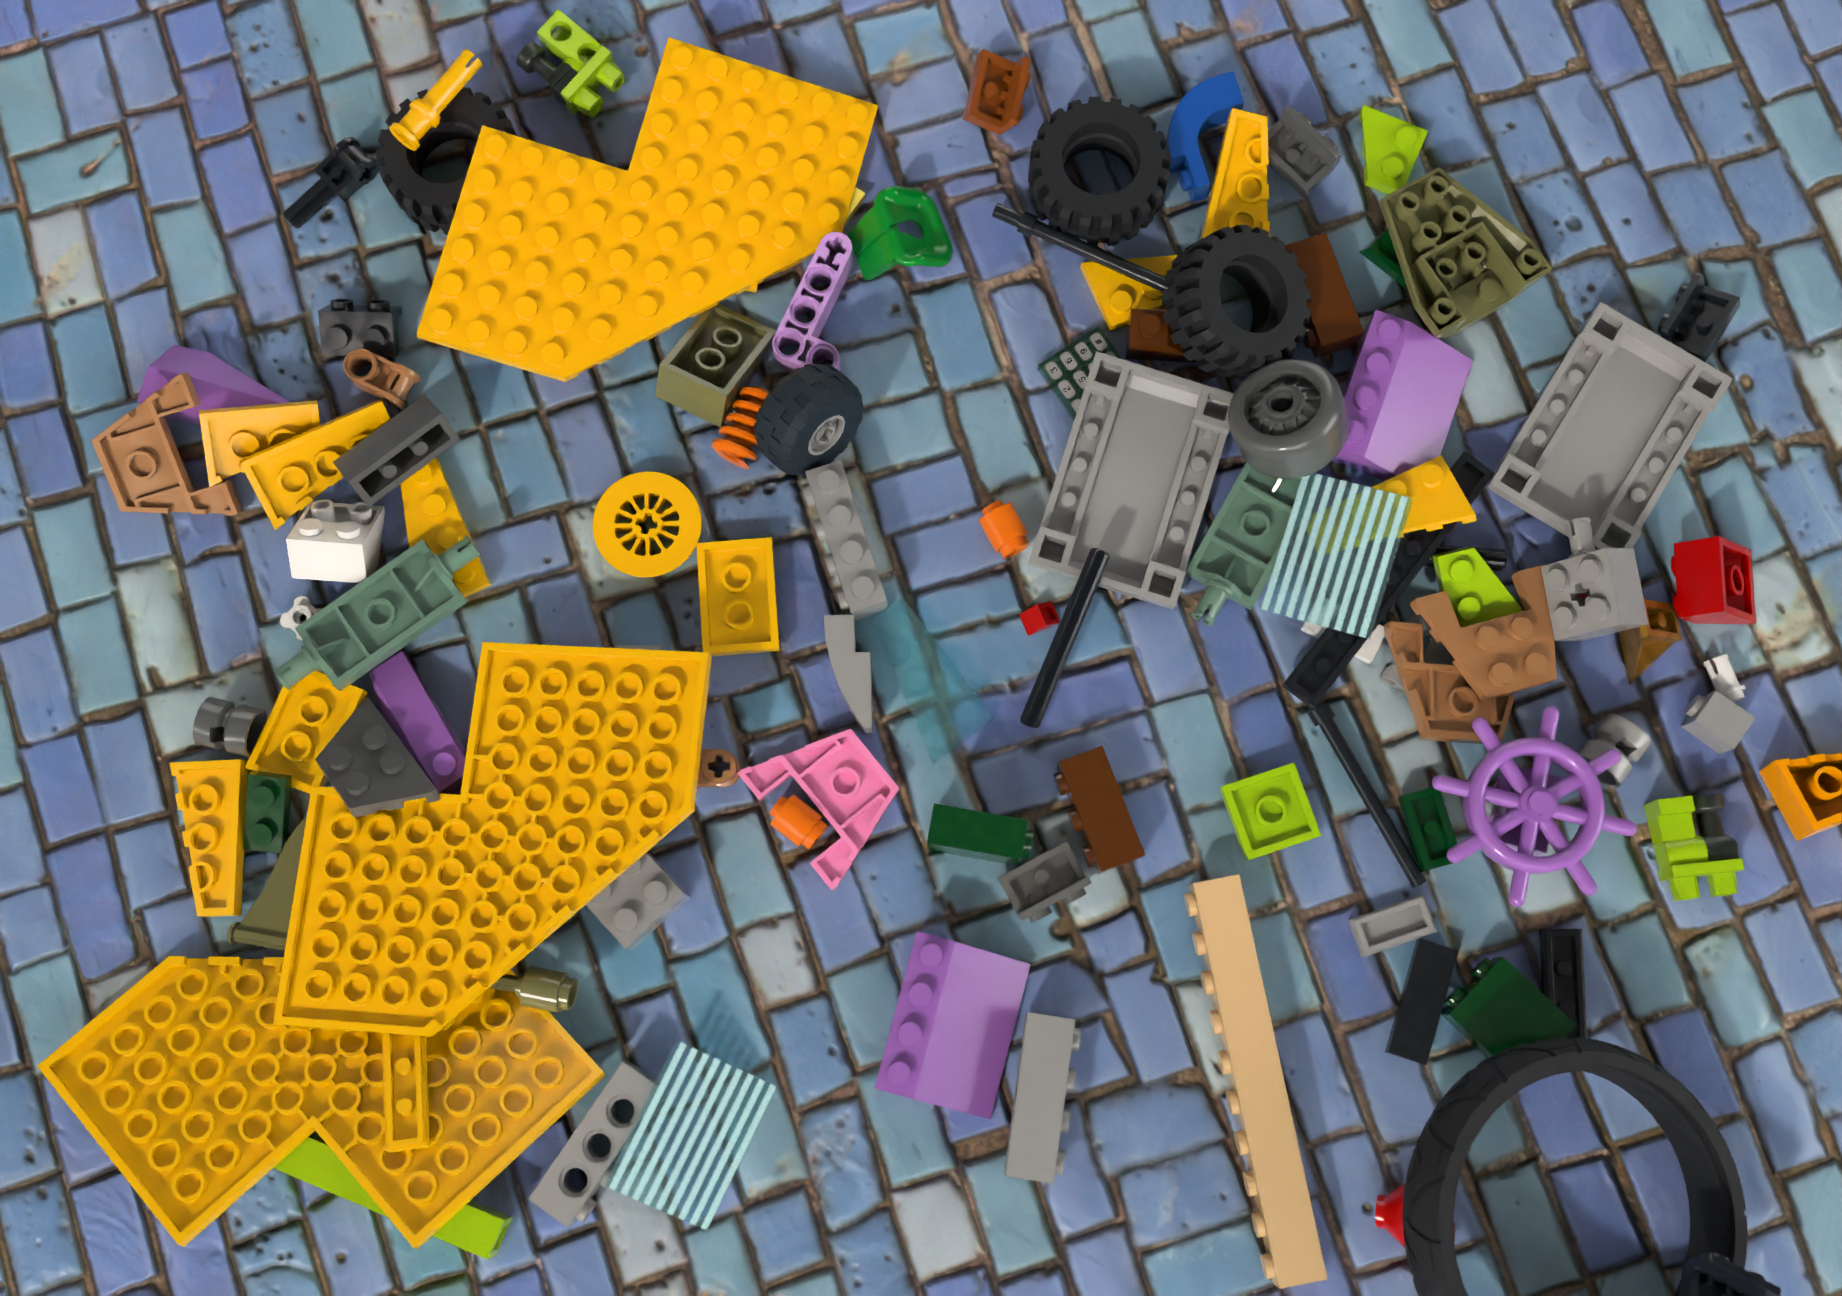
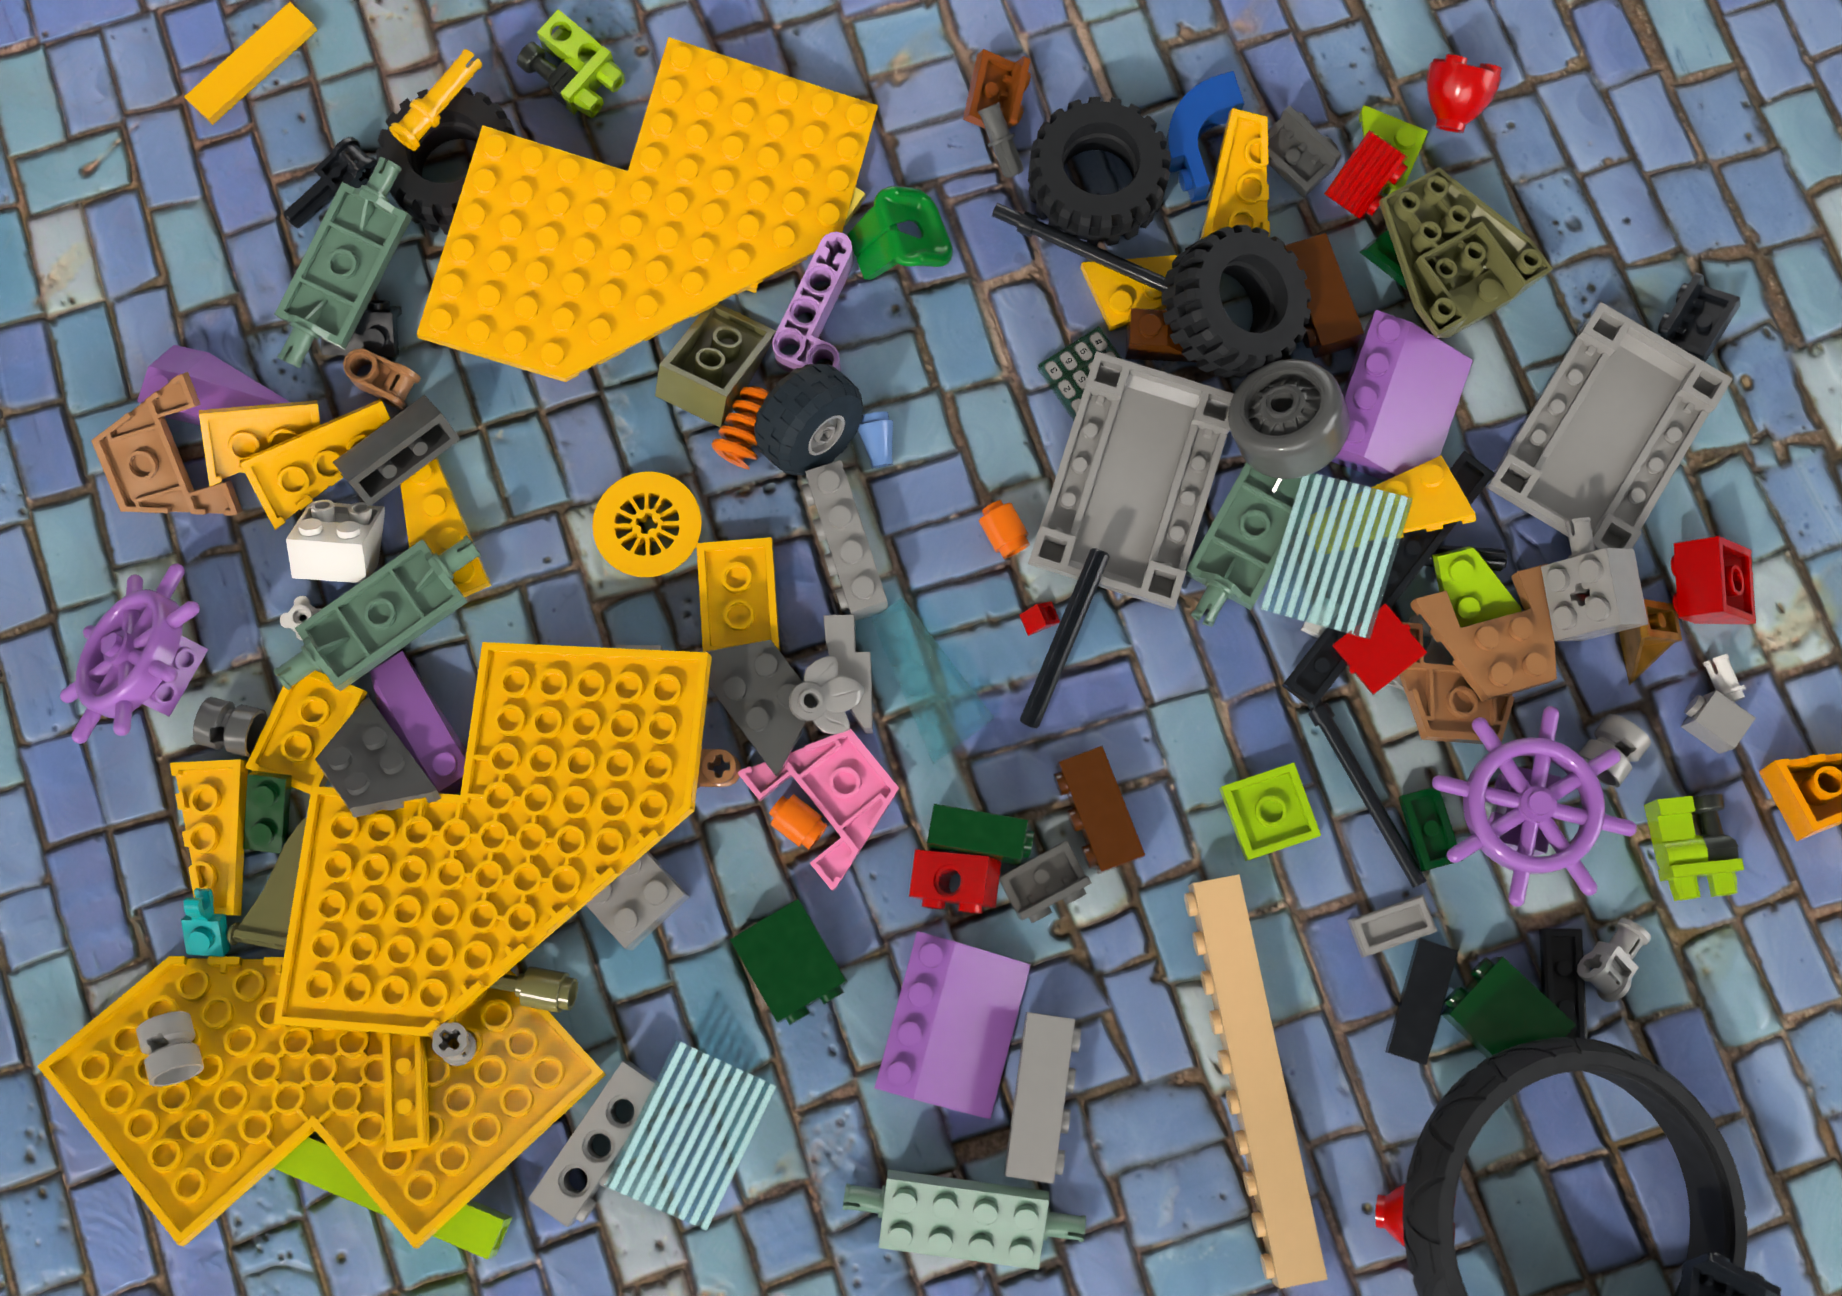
none -> medium lavender piece [60,564,209,744]
none -> light grey wheel [136,1011,204,1087]
none -> teal plate [181,888,231,957]
none -> yellow tile [184,2,317,125]
none -> sand green plate [274,157,412,368]
none -> light grey bush [432,1022,477,1066]
none -> dark grey wing [706,640,815,777]
none -> dark green brick [730,899,848,1025]
none -> light grey plate [789,656,864,734]
none -> plate [843,1169,1086,1270]
none -> medium blue cone [858,411,893,468]
none -> red brick [909,849,1001,914]
none -> dark grey axle [978,102,1024,178]
none -> red brick [1324,131,1408,219]
none -> red piece [1332,604,1428,695]
none -> red piece [1426,54,1502,133]
none -> light grey connector [1577,918,1651,1002]

